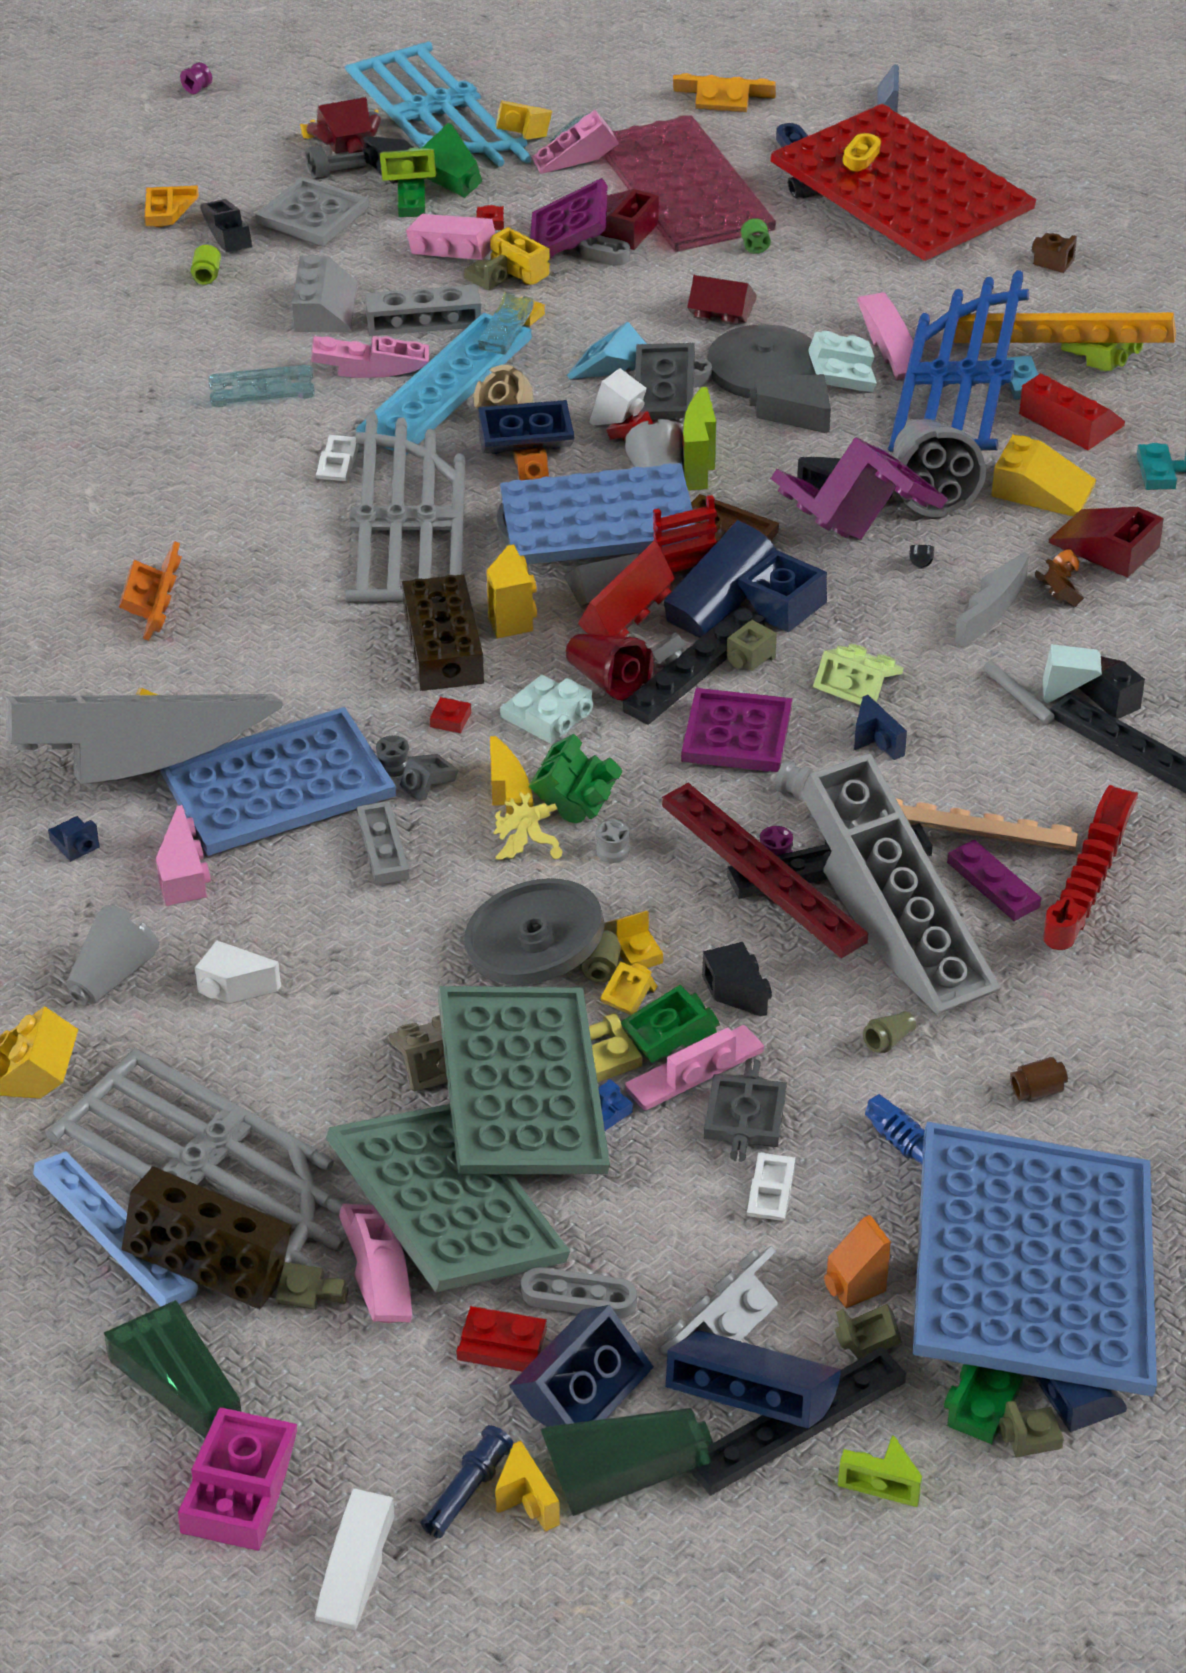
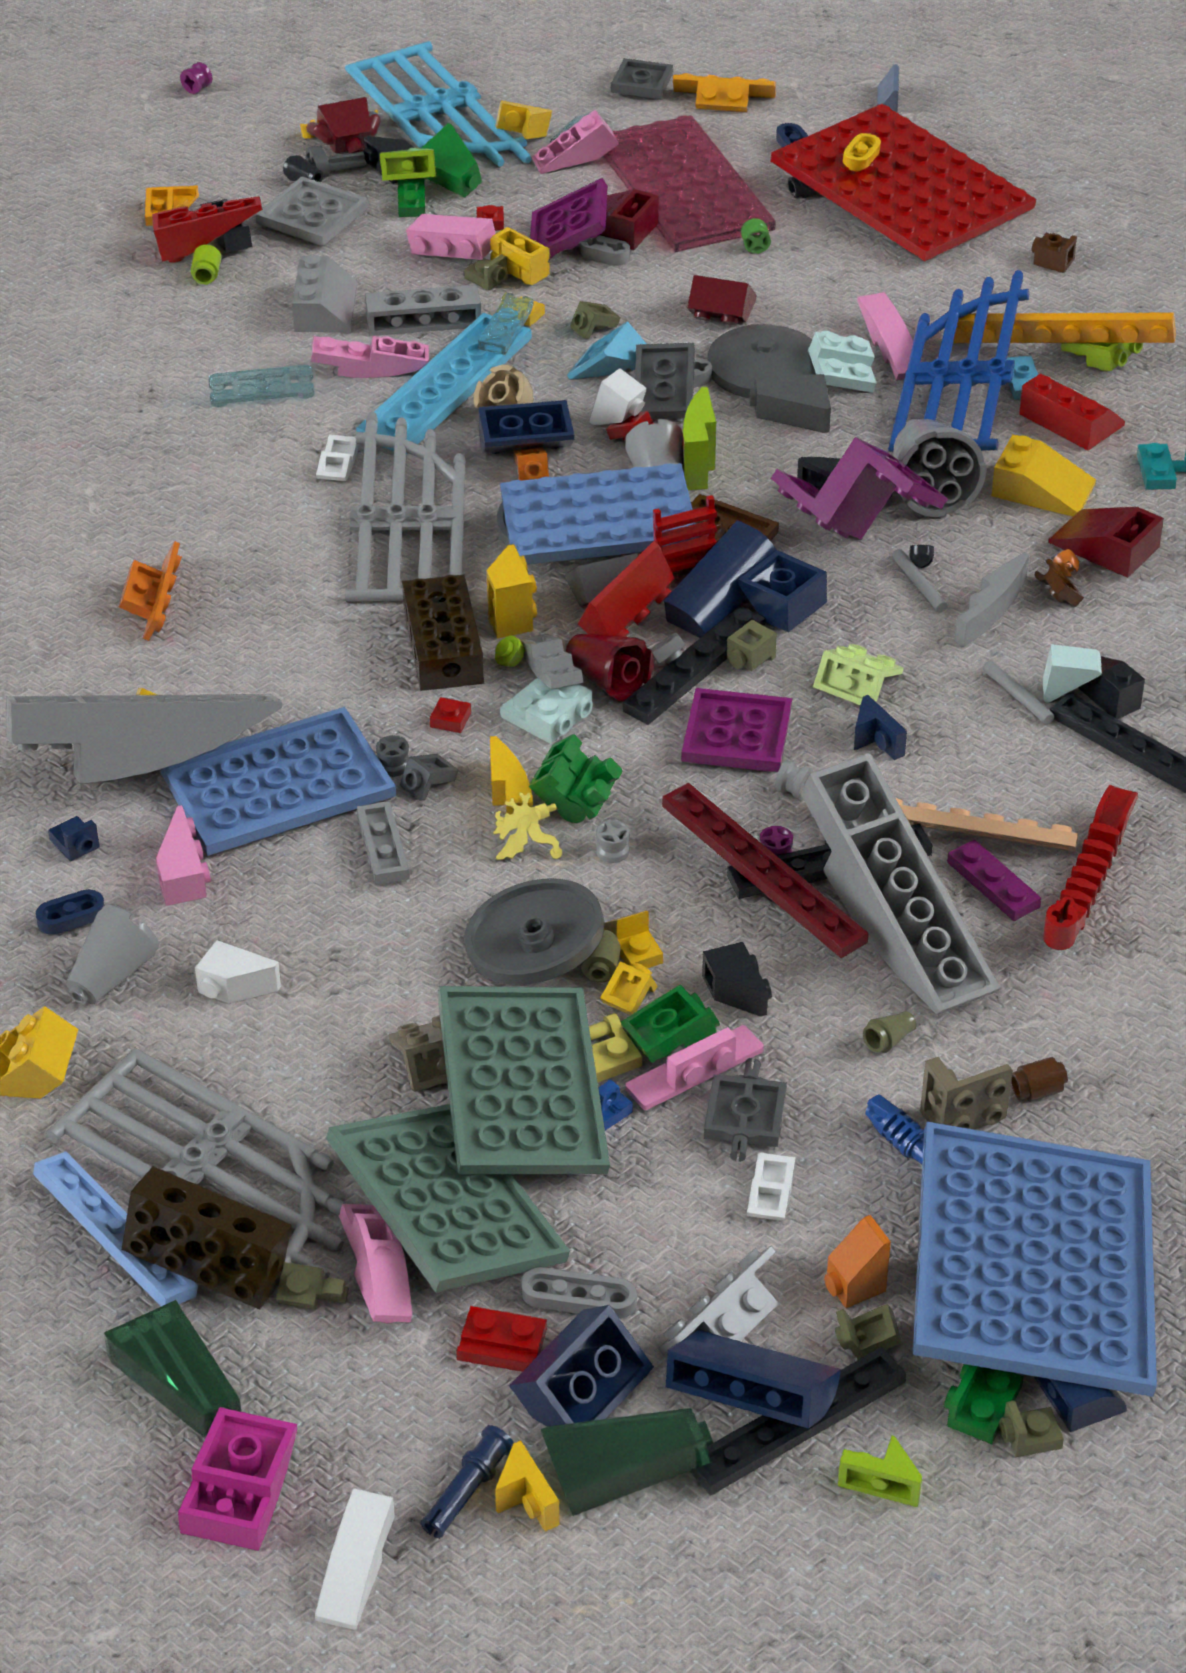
none -> dark blue plate [35,889,105,934]
none -> red wedge [152,196,263,263]
none -> black cone [283,155,323,182]
none -> lime plate [495,635,525,667]
none -> light grey slope [520,634,583,689]
none -> olive bracket [570,301,621,339]
none -> dark grey plate [611,58,673,100]
none -> light grey bar [892,549,947,613]
none -> dark tan bracket [920,1056,1013,1130]

